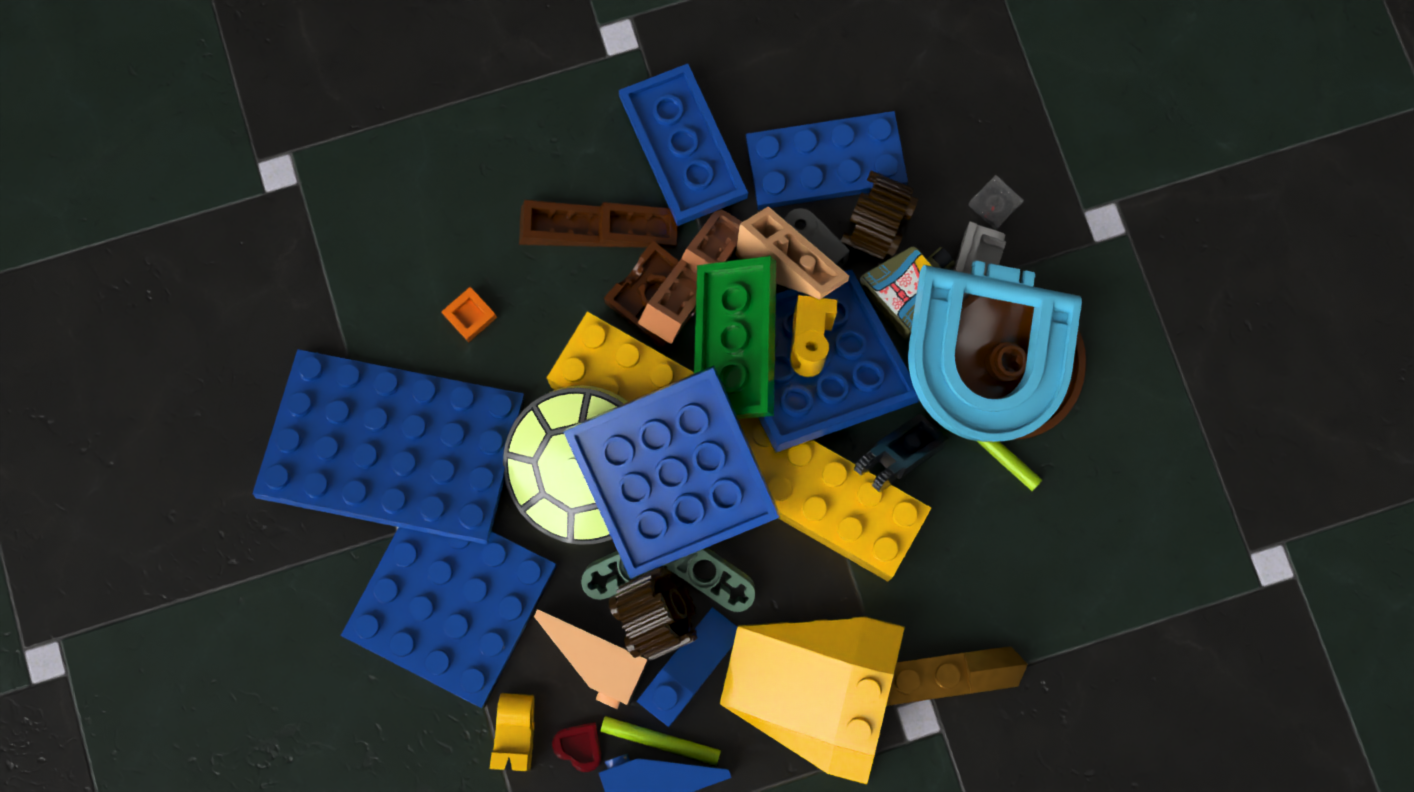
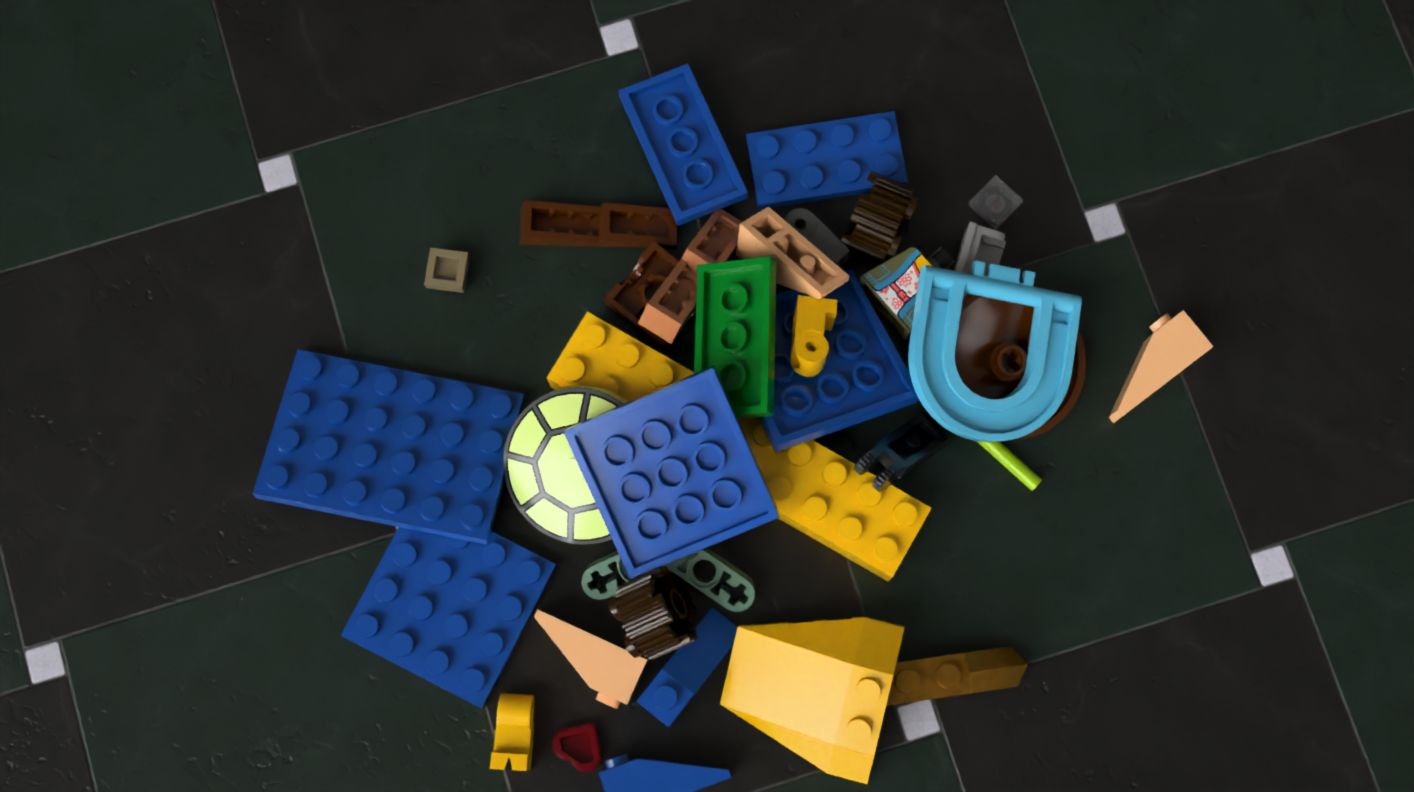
orange tile [441,287,497,343] -> none
lime bar [600,716,721,766] -> none
none -> dark tan plate [424,248,470,293]
none -> light nougat slope [1109,310,1214,423]

